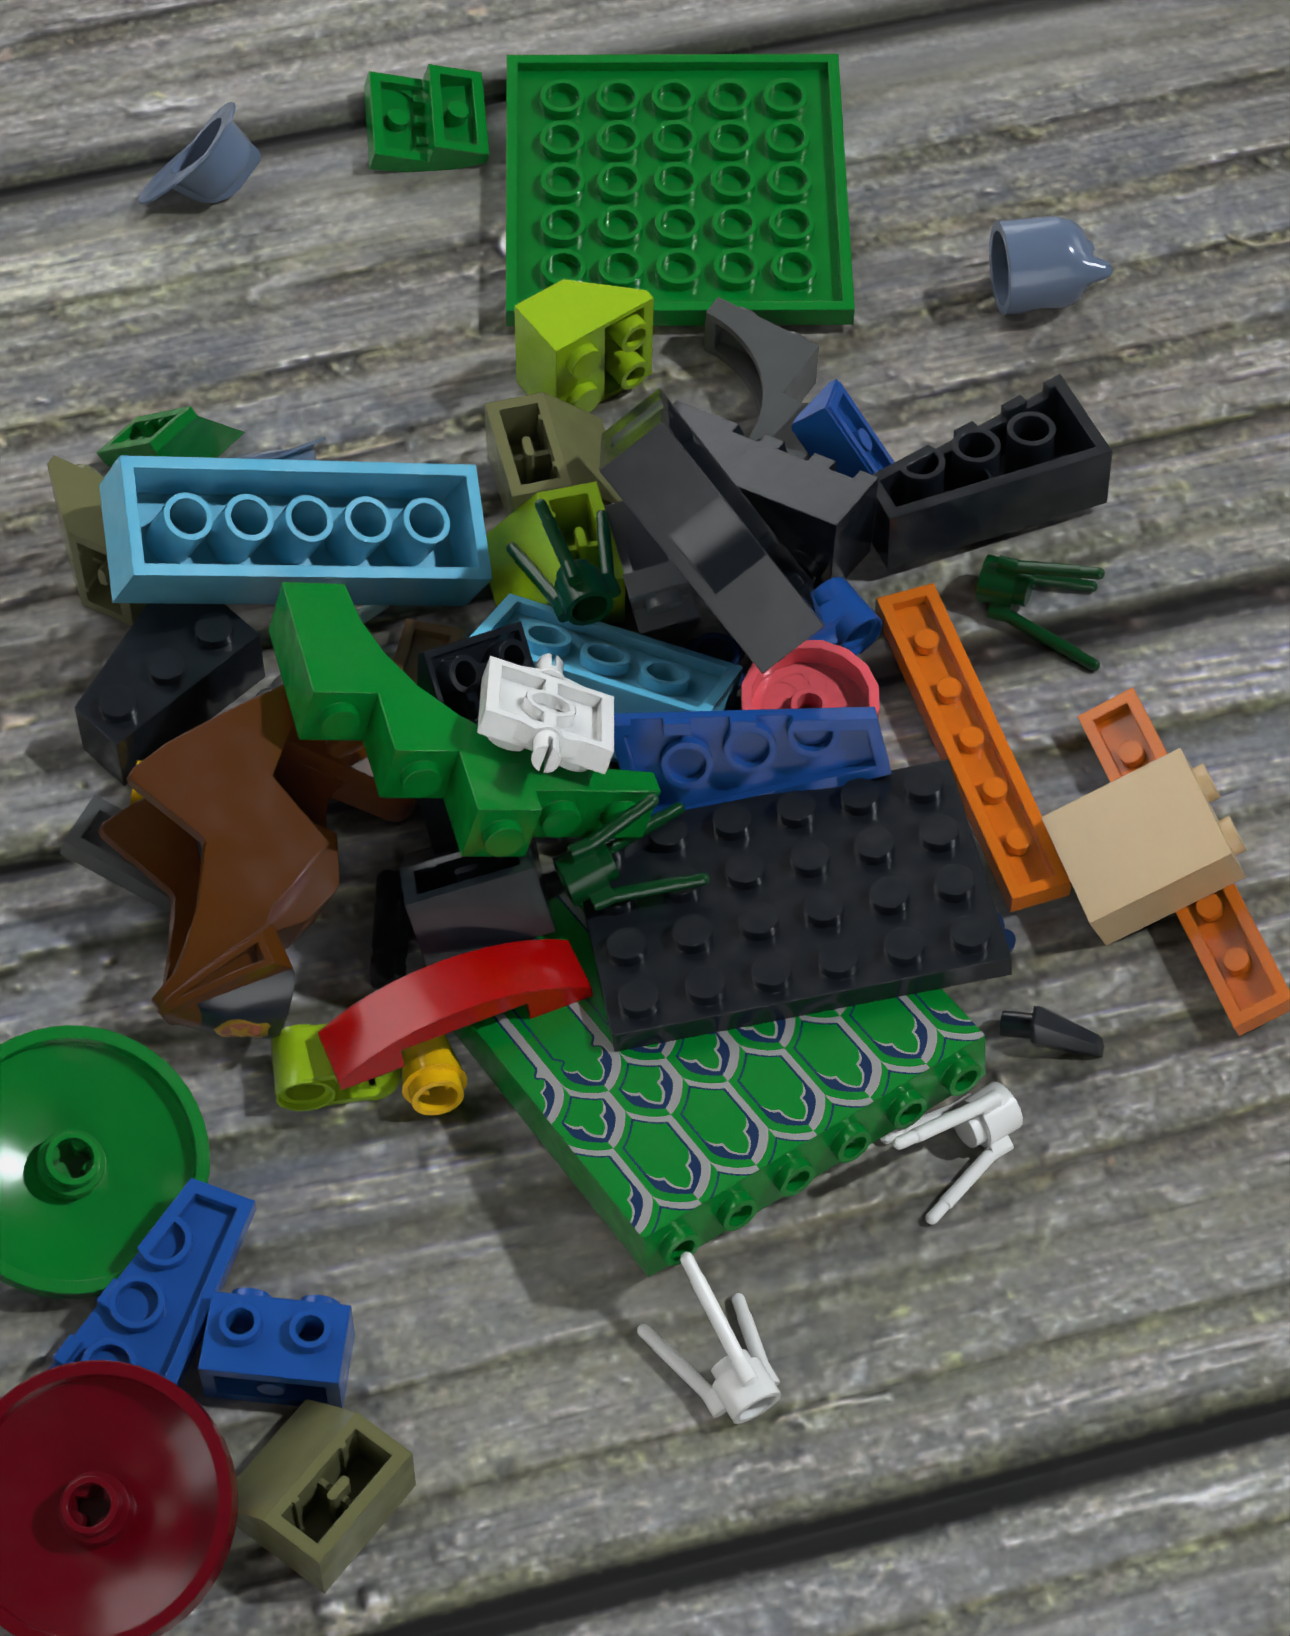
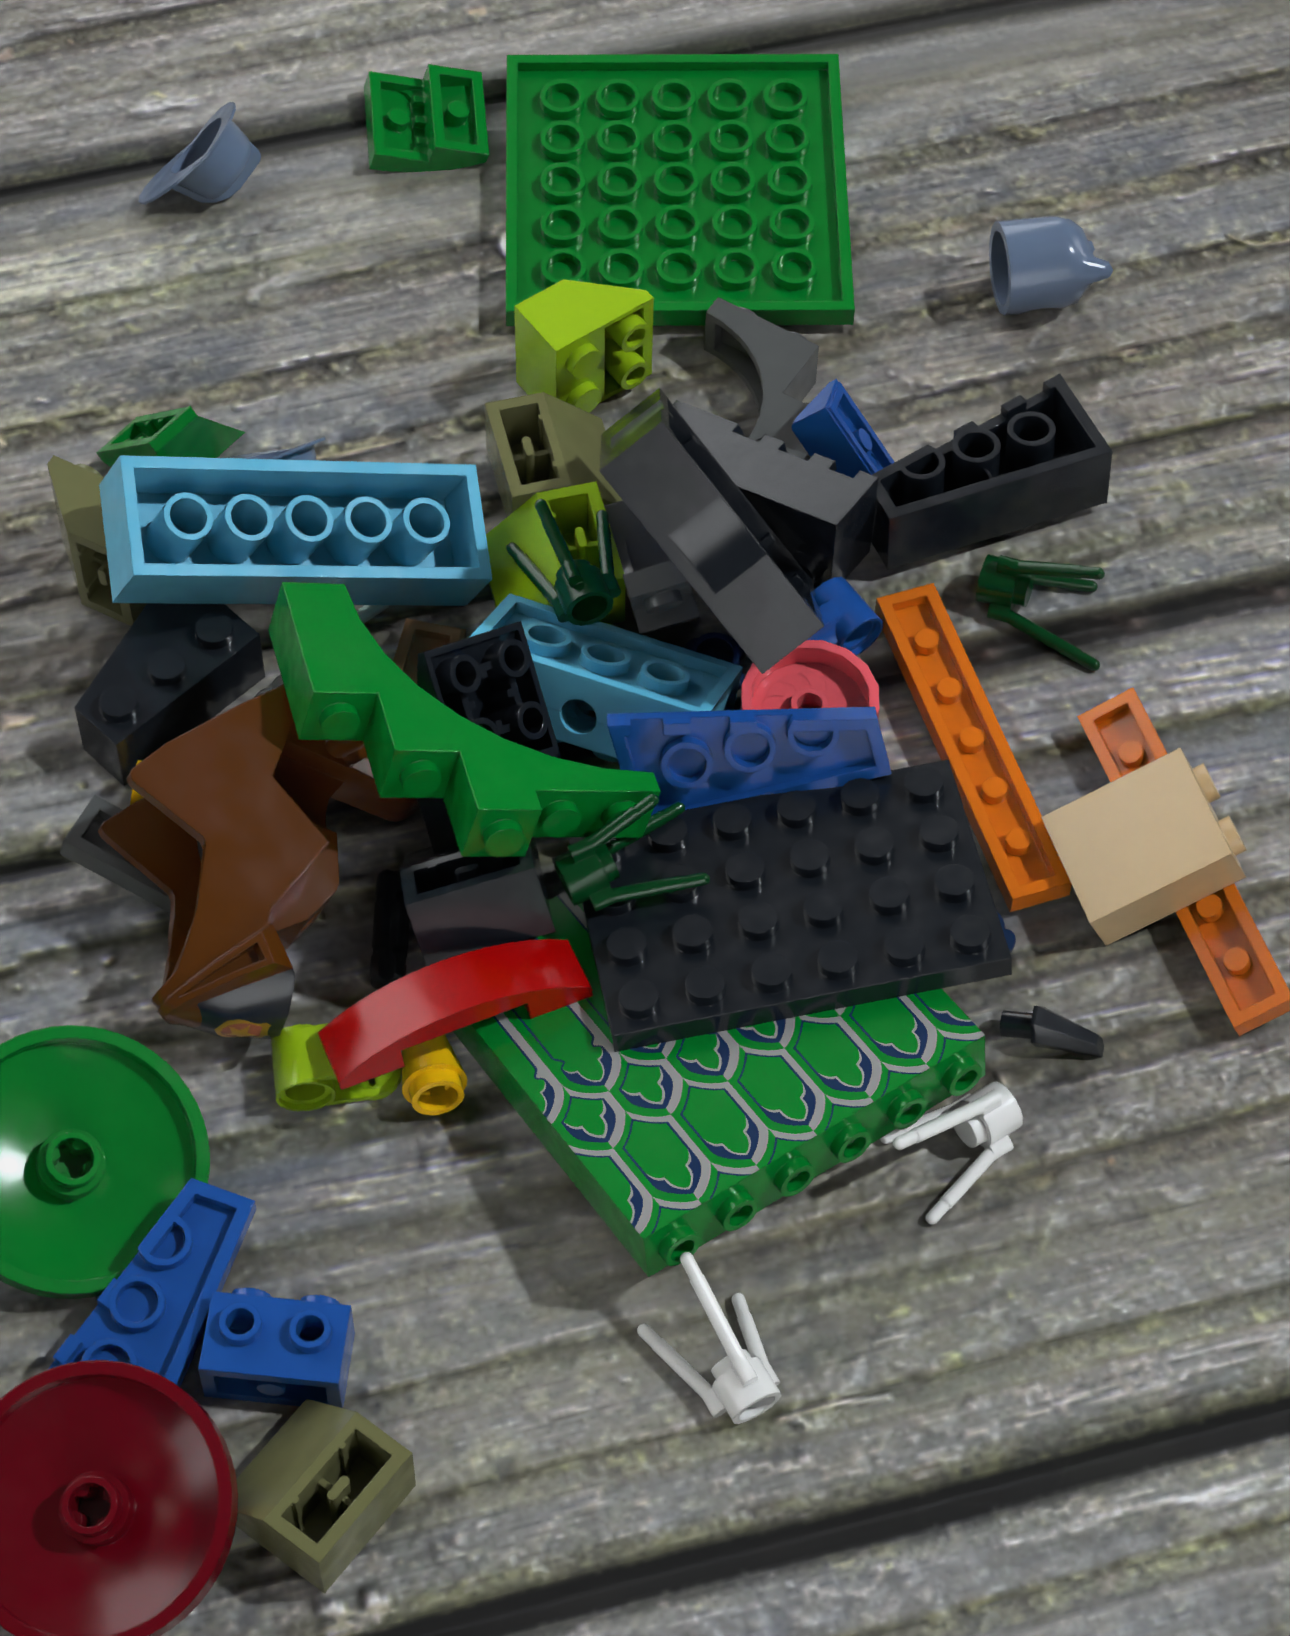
white plate [477,653,614,774] -> none

